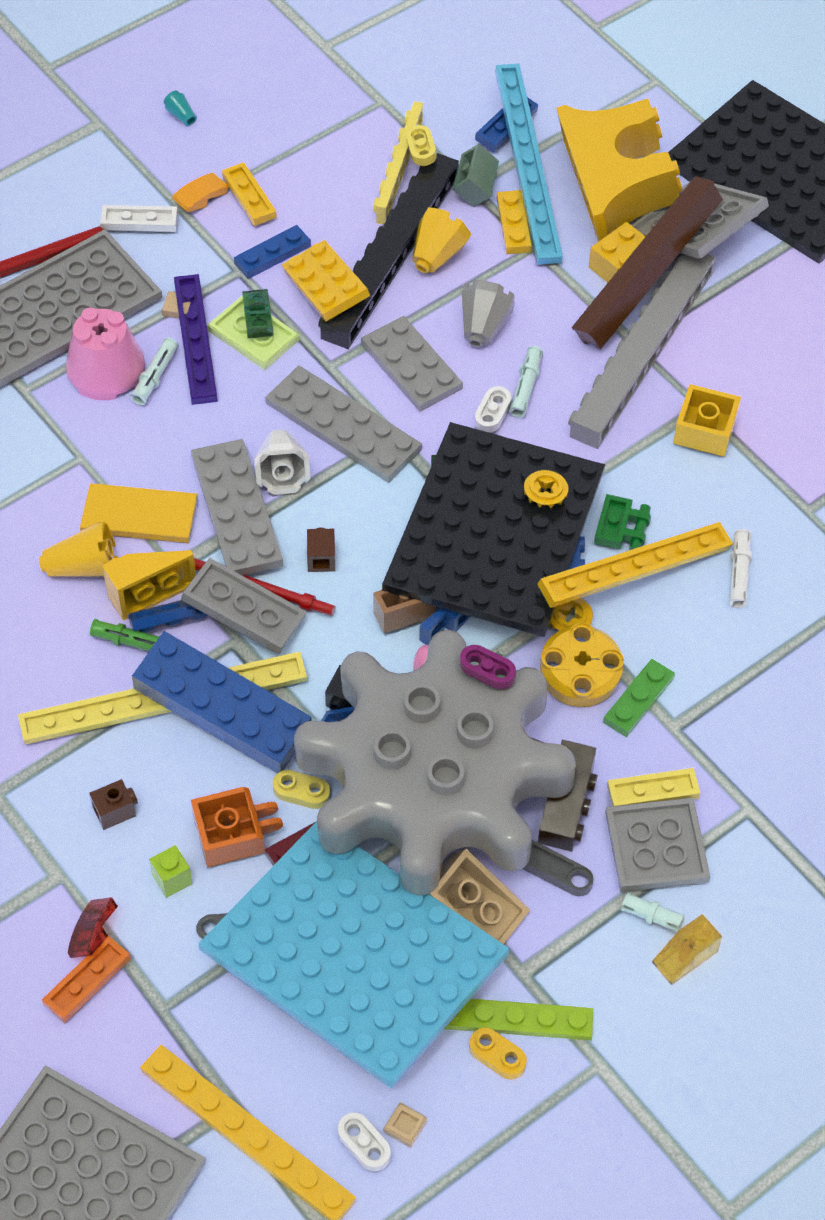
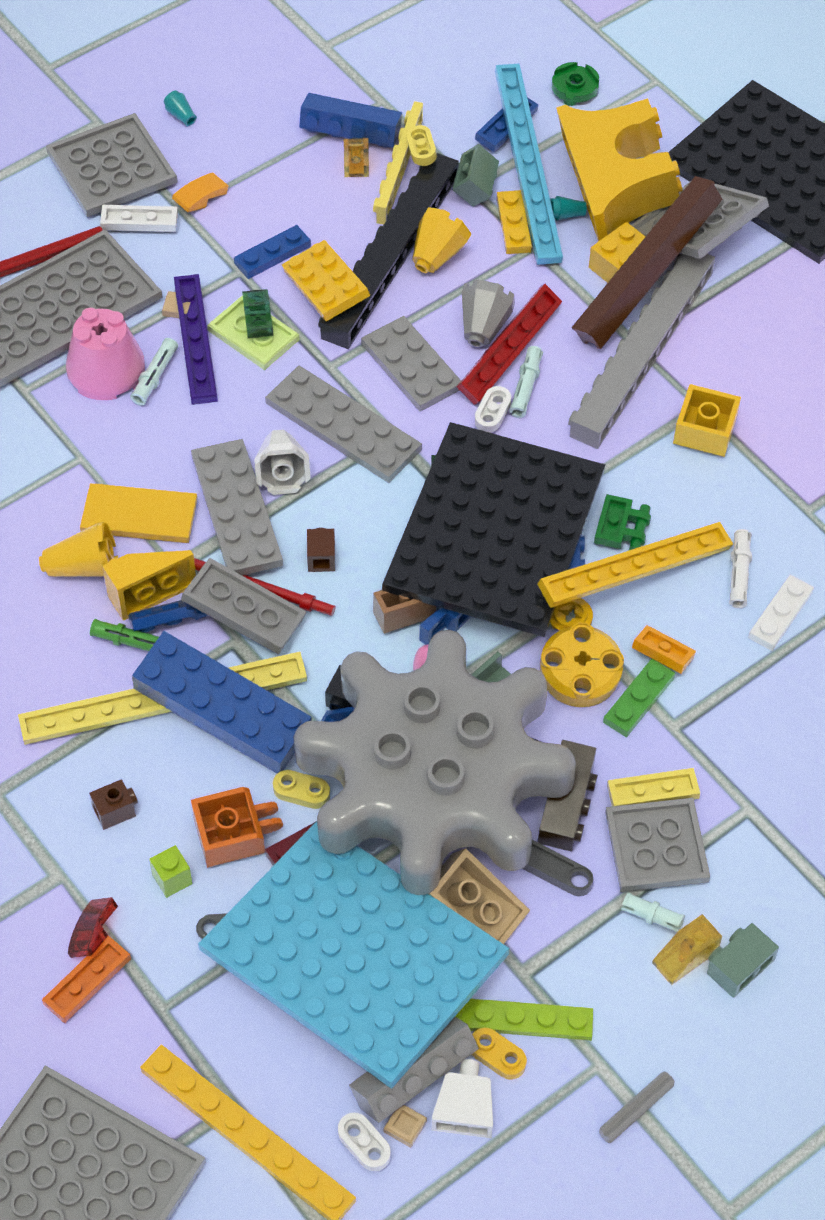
yellow plate [222,162,277,226] -> none
magenta plate [460,645,516,689] -> none
yellow gear [524,470,568,508] -> none
none -> light grey plate [46,113,178,217]
none -> blue brick [299,92,402,148]
none -> clear yellow slope [343,138,369,178]
none -> light grey brick [349,1017,479,1123]
none -> white torso [431,1059,493,1139]
none -> red plate [456,283,563,405]
none -> teal cone [550,196,587,221]
none -> green plate [551,62,600,106]
none -> light grey axle [599,1071,675,1143]
none -> light orange plate [632,625,696,674]
none -> sand green brick [707,923,779,998]
none -> white plate [748,574,814,651]

